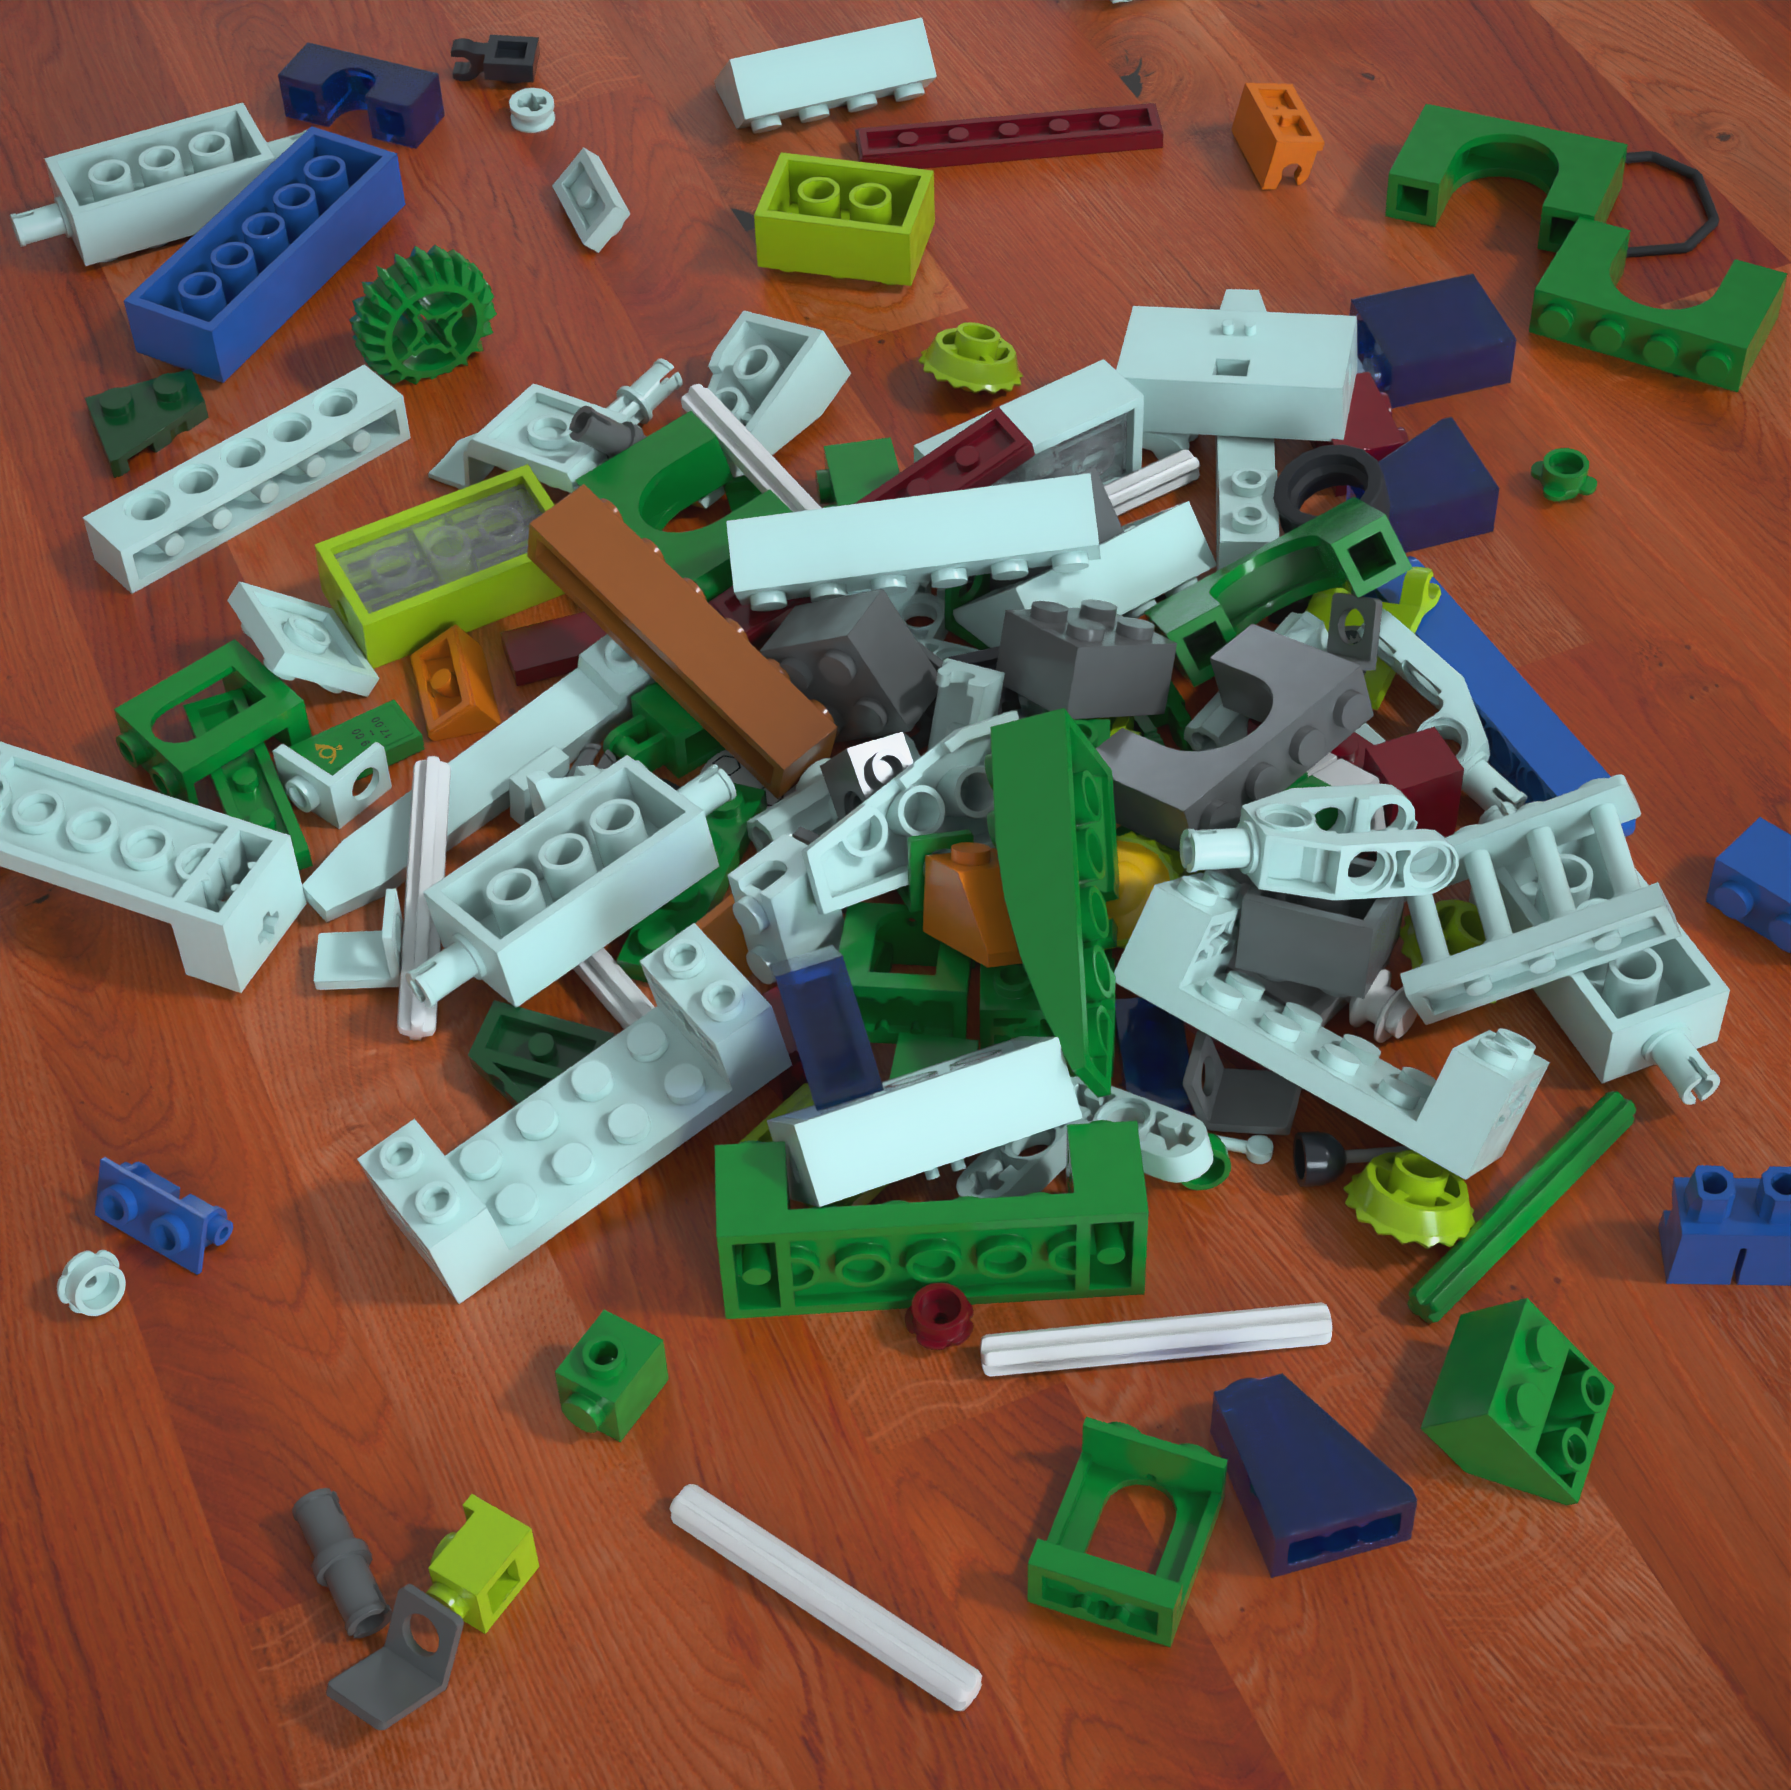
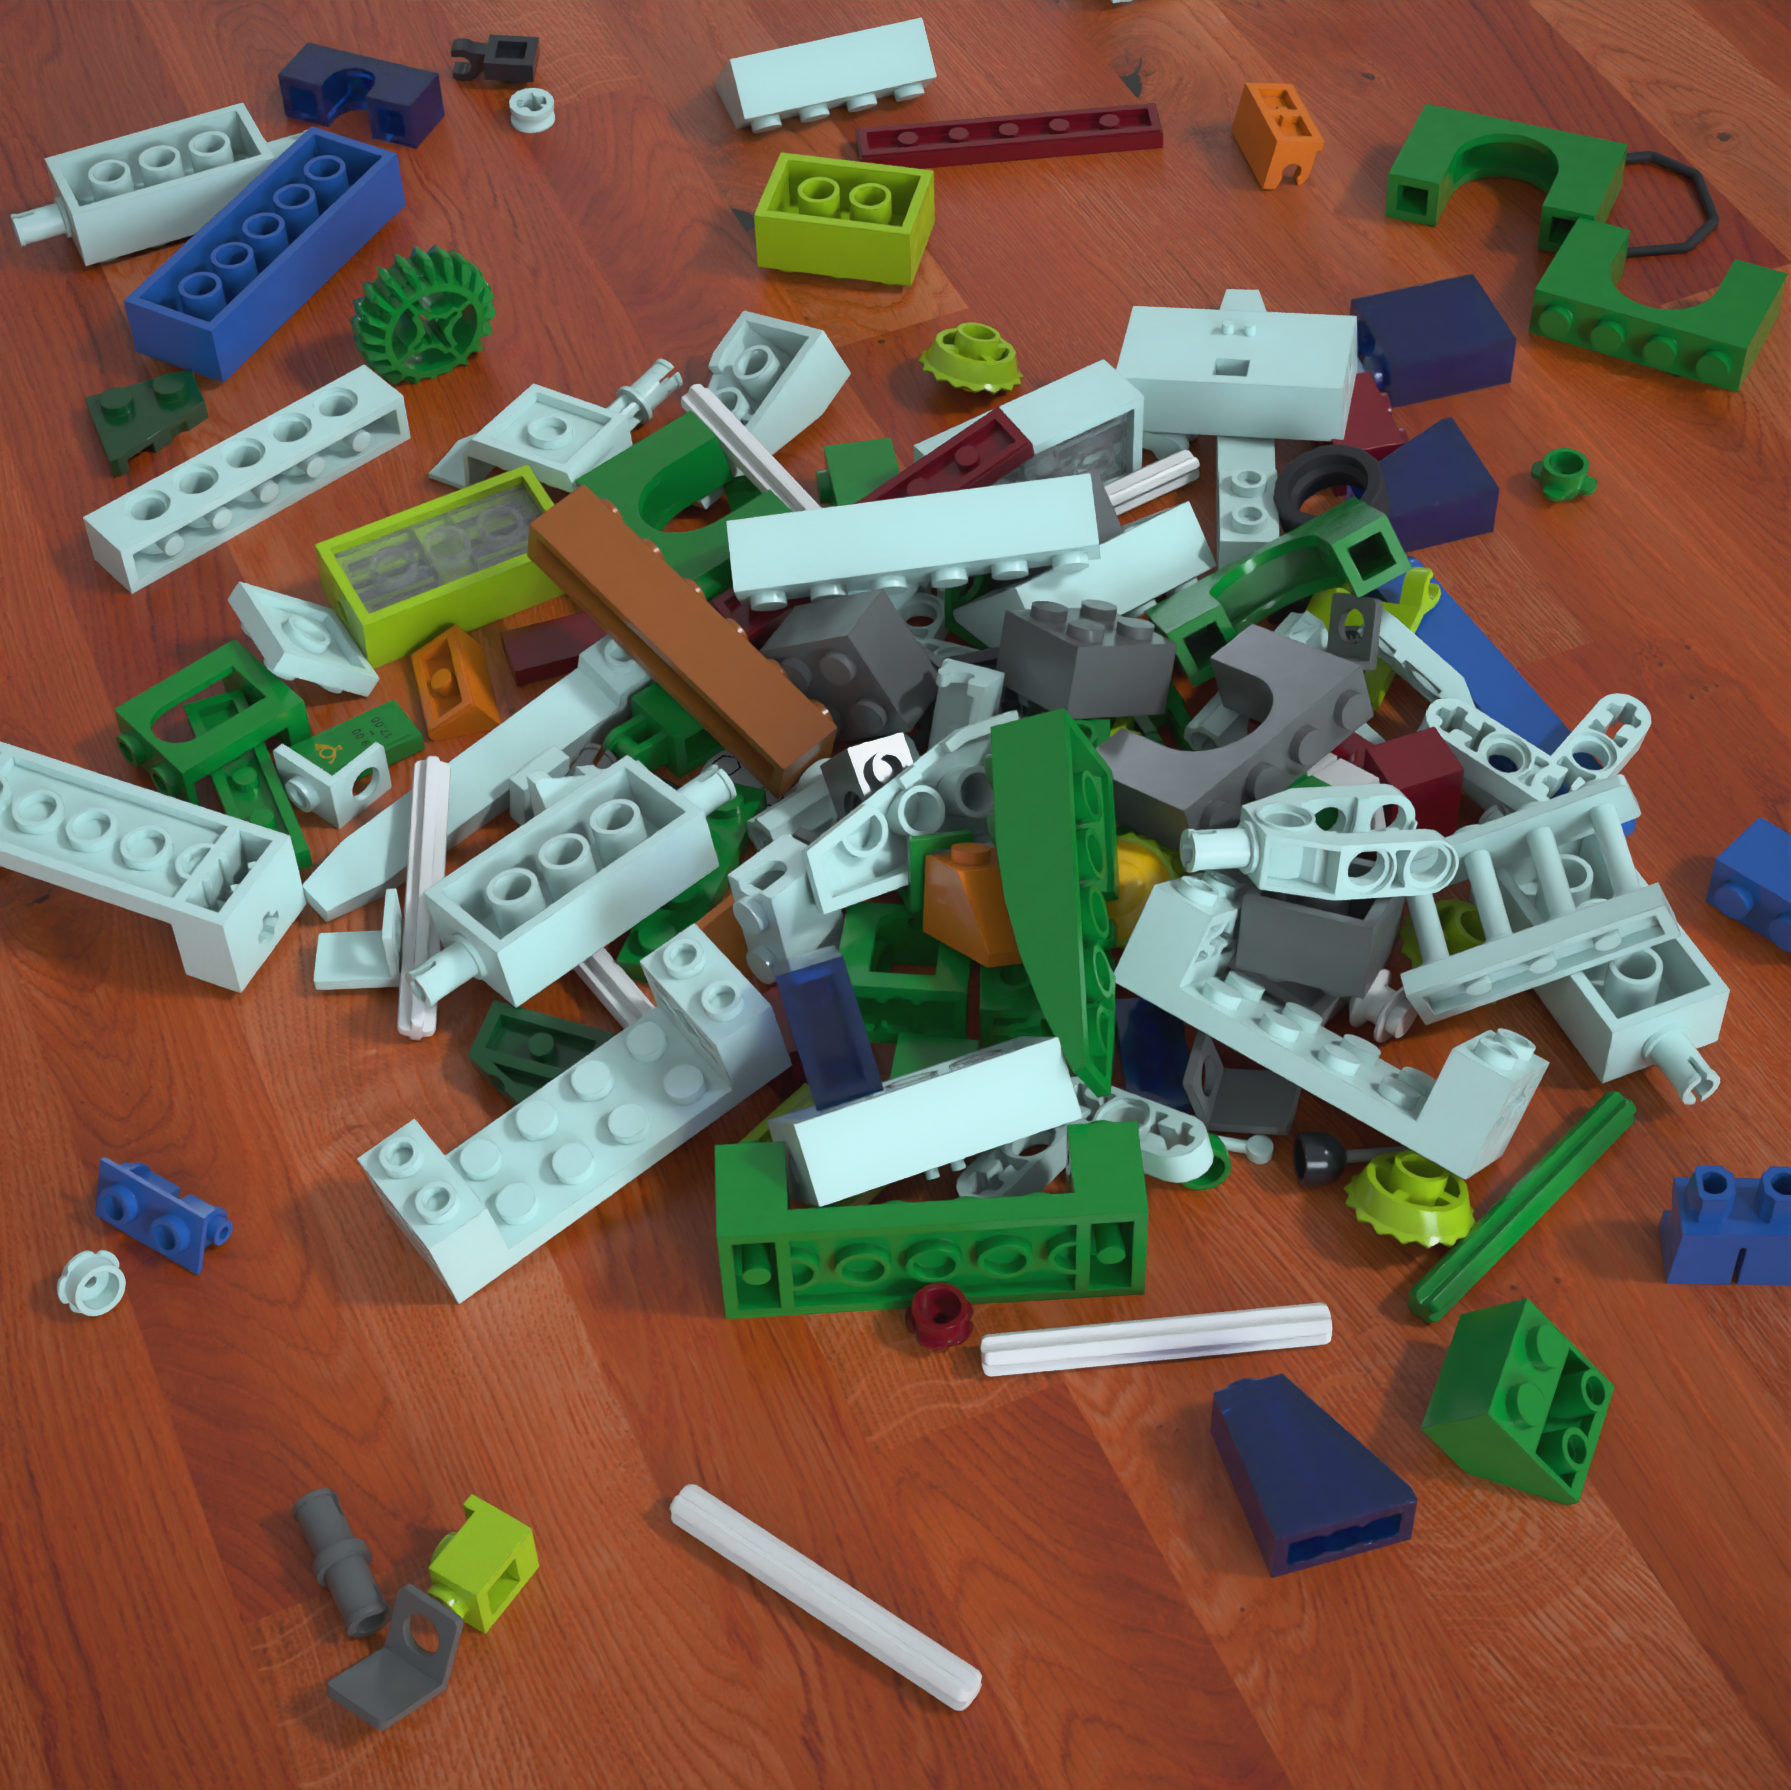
light aqua plate [552,147,630,253] -> none
green brick [555,1309,669,1442] -> none
dark grey pin [569,406,647,460] -> none
green panel [1027,1417,1228,1648] -> none
none -> light aqua beam [1419,693,1651,811]

